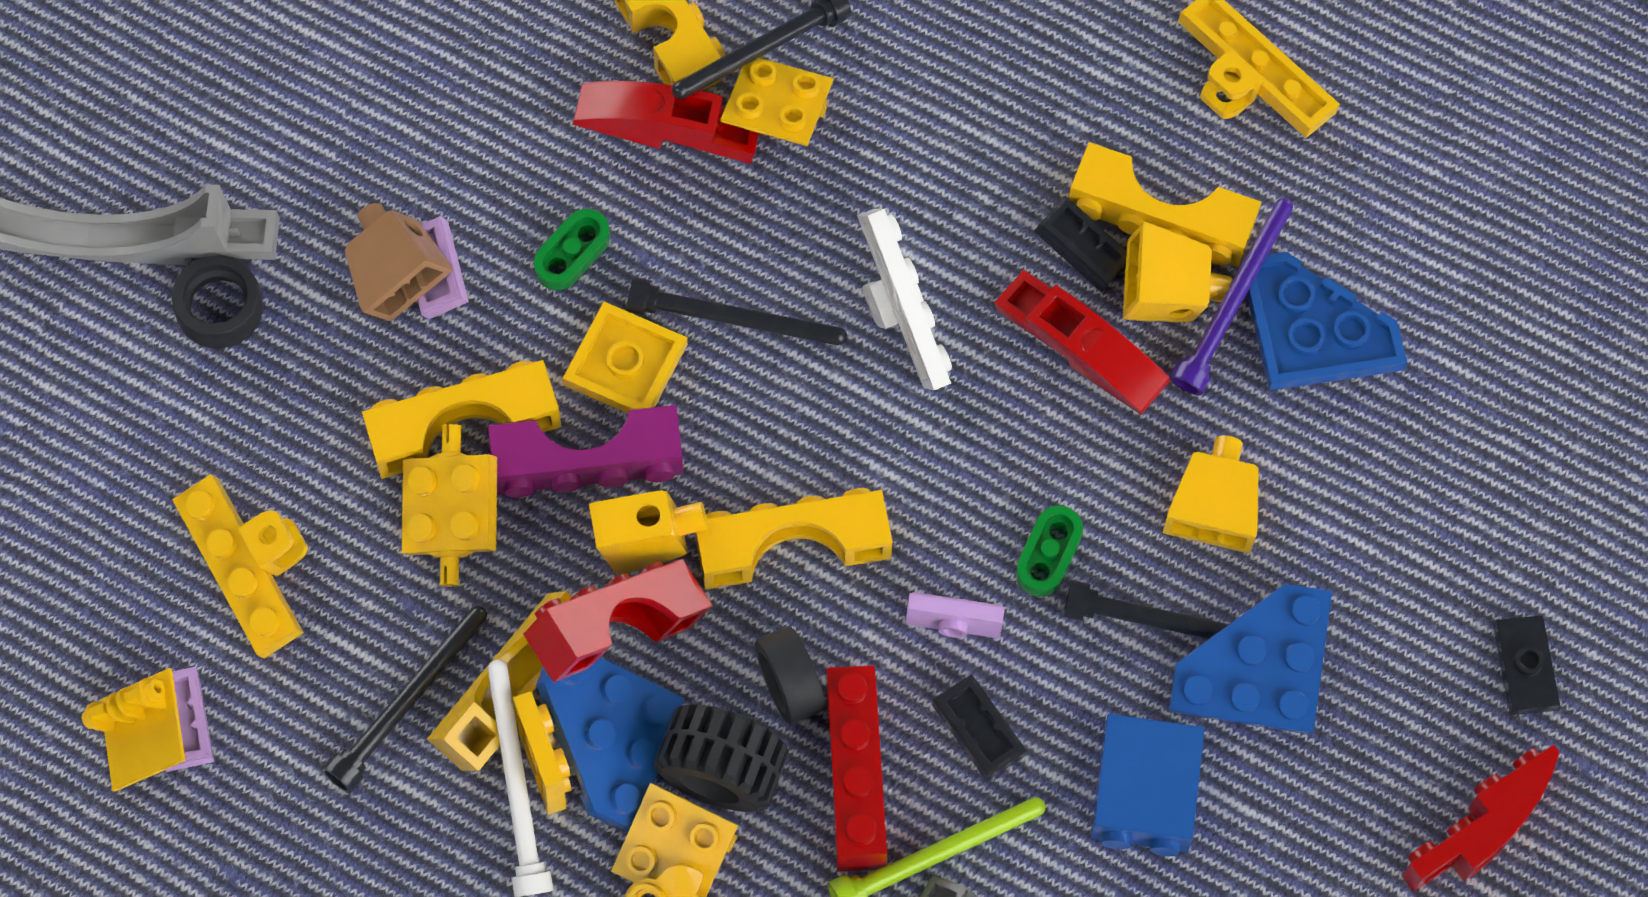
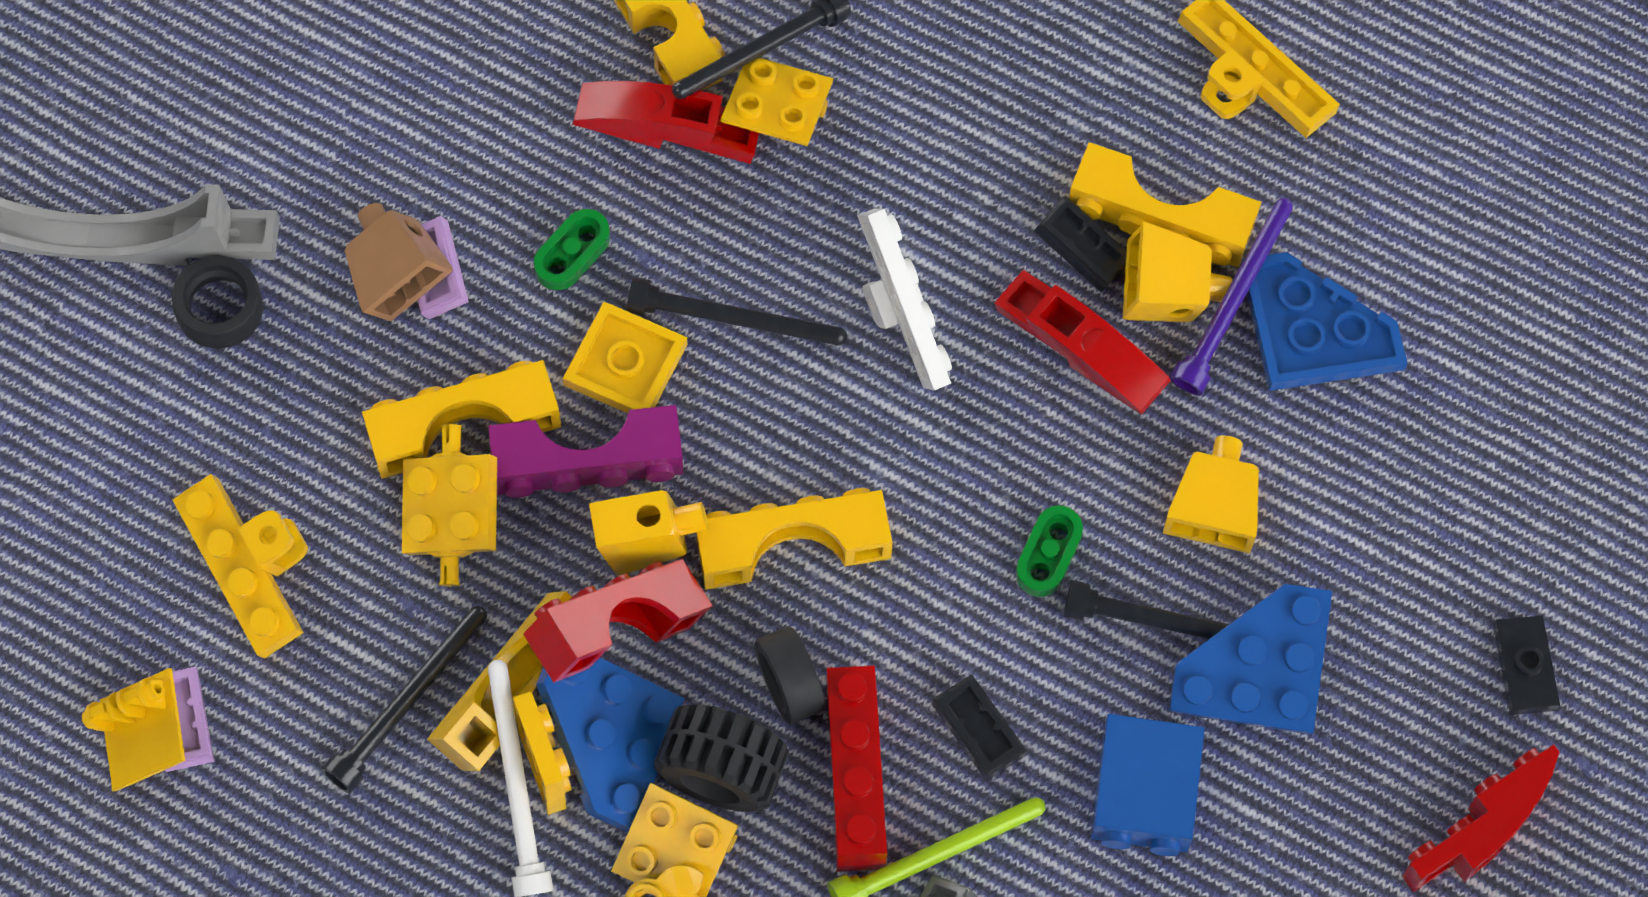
lavender plate [906,592,1005,639] -> none

